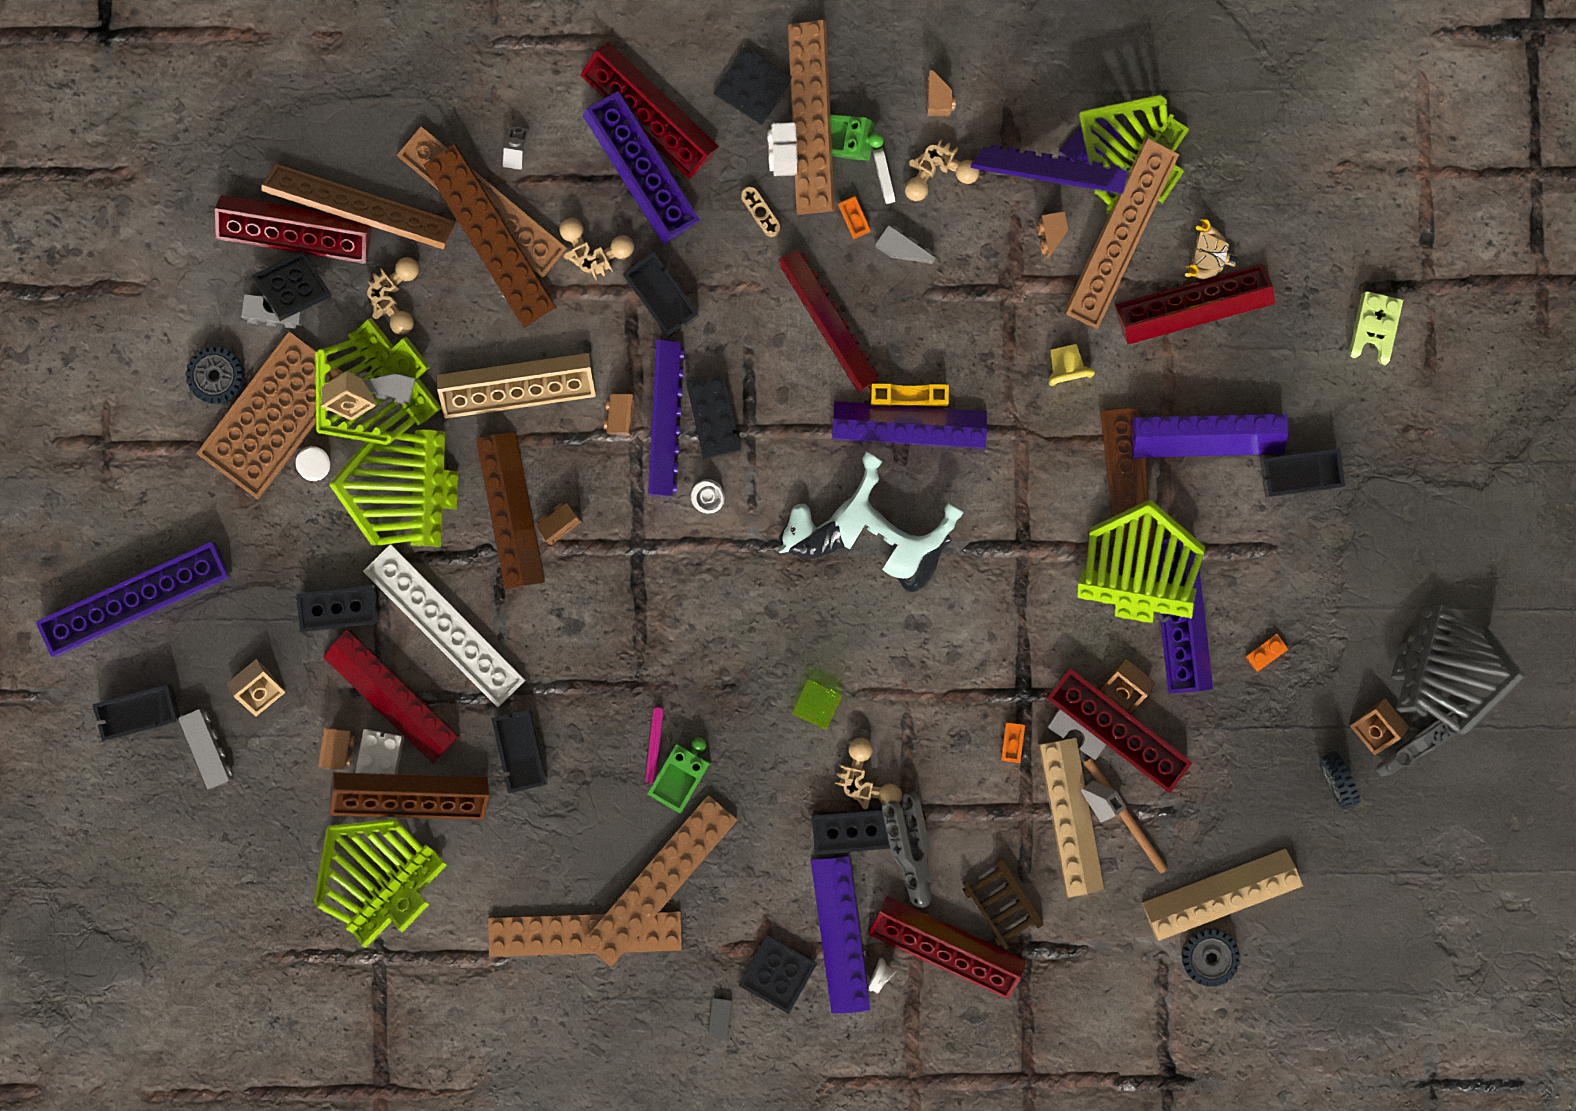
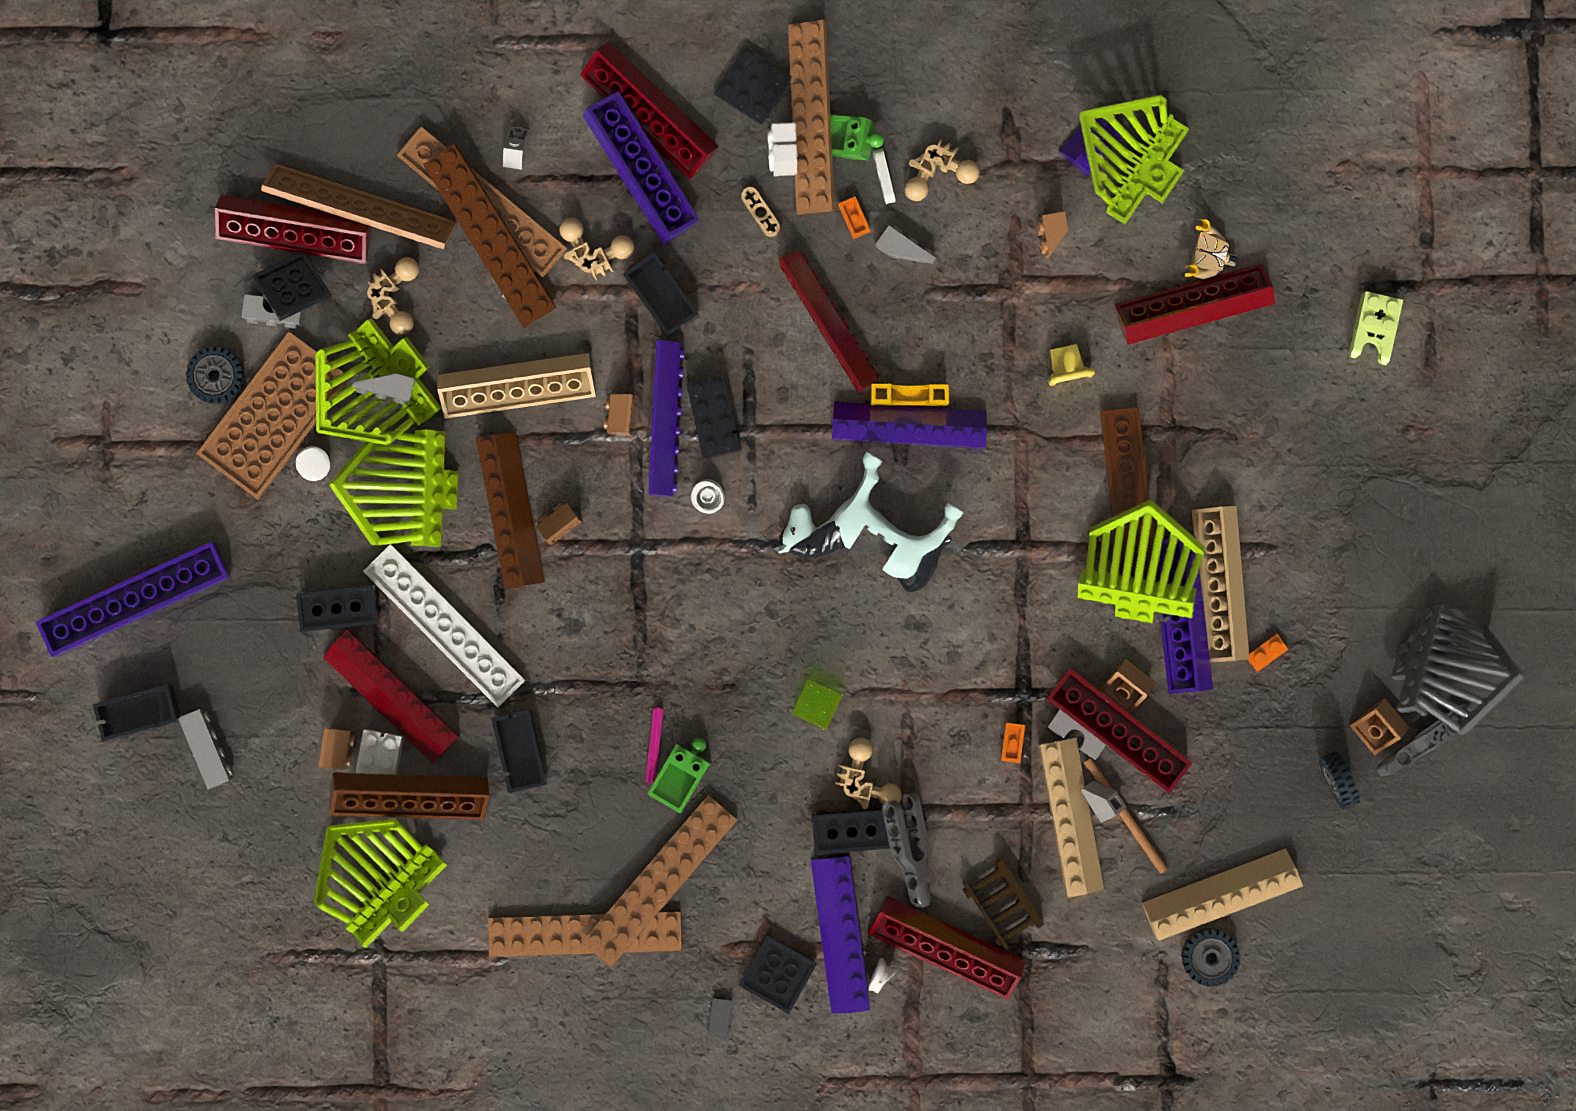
tan slope [226,659,285,717] -> none
tan slope [321,371,376,420] -> none
medium nougat slope [927,70,956,116] -> none
dark purple slope [970,144,1128,194] -> none
medium nougat plate [1064,138,1179,329] -> none
dark purple slope [1131,414,1288,458] -> none
black piece [1260,448,1345,498] -> none
none -> tan slope [1192,506,1249,662]

